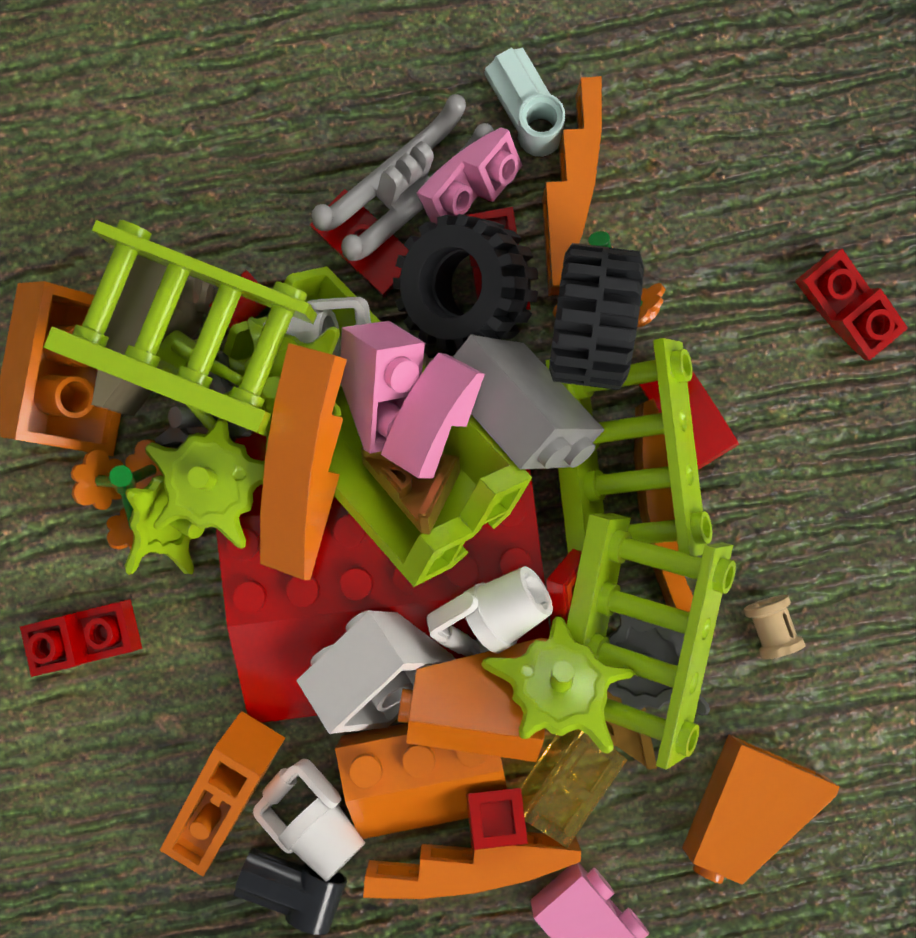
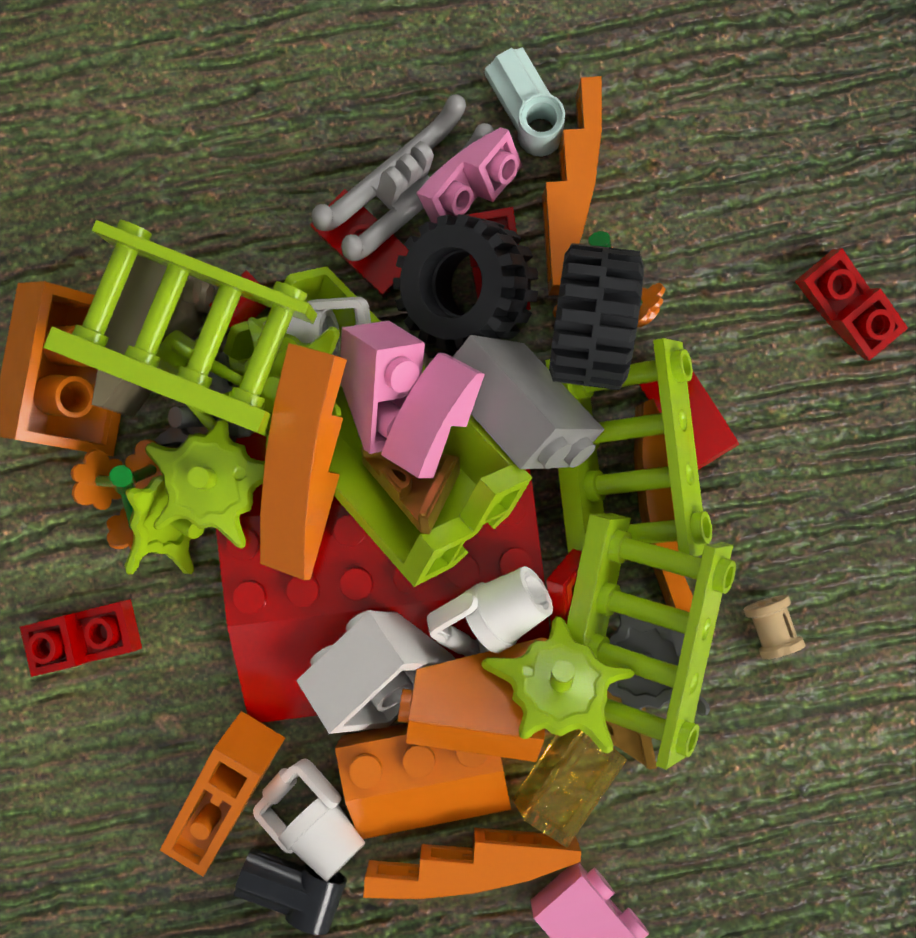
red tile [466,788,528,850] -> none
orange slope [682,734,840,885] -> none

